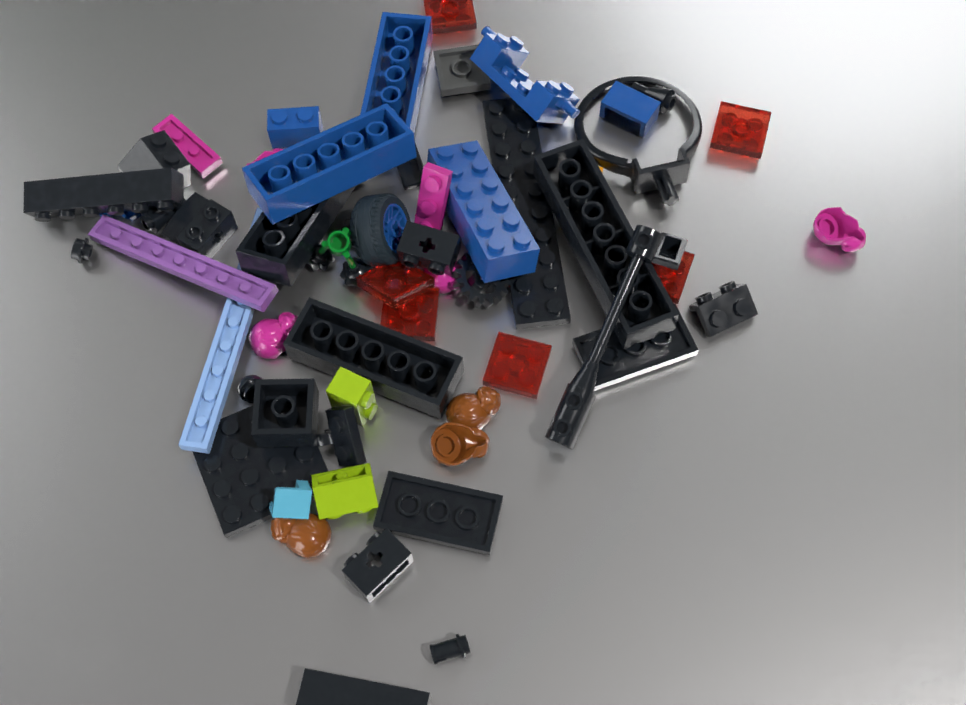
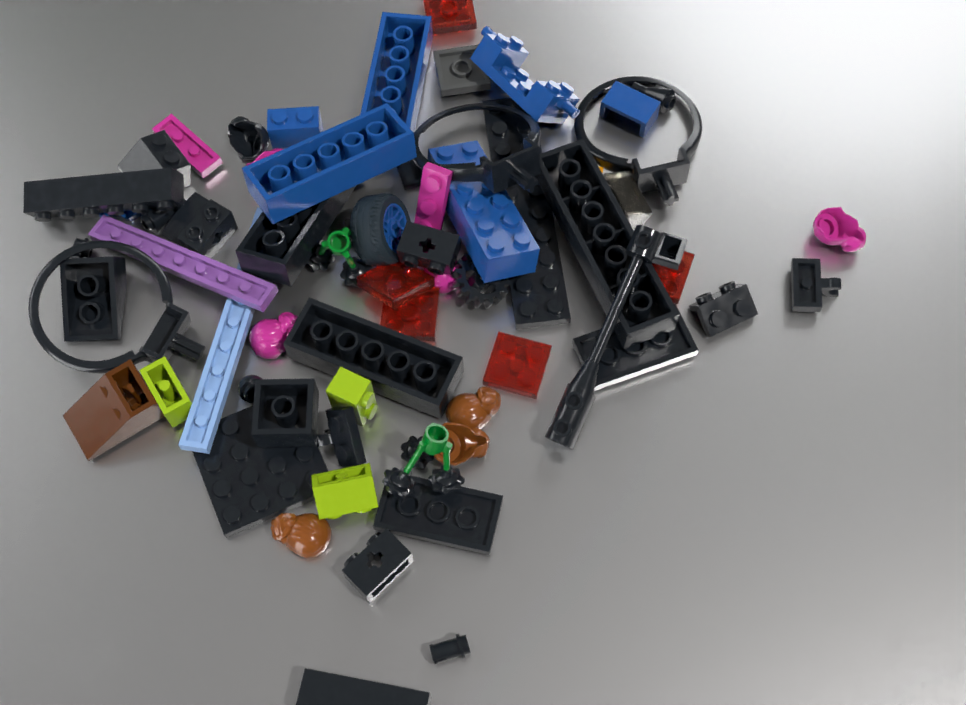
medium azure panel [269,480,312,519] -> none
clear red plate [710,101,771,159] -> none
none -> black brick [28,240,206,373]
none -> black slope [60,256,127,342]
none -> reddish brown slope [63,359,165,461]
none -> lime brick [139,356,192,428]
none -> black hair [228,116,269,161]
none -> black plant [382,423,465,498]
none -> black brick [413,103,541,194]
none -> clear smoke brick [603,171,653,230]
none -> black plate [791,258,841,312]

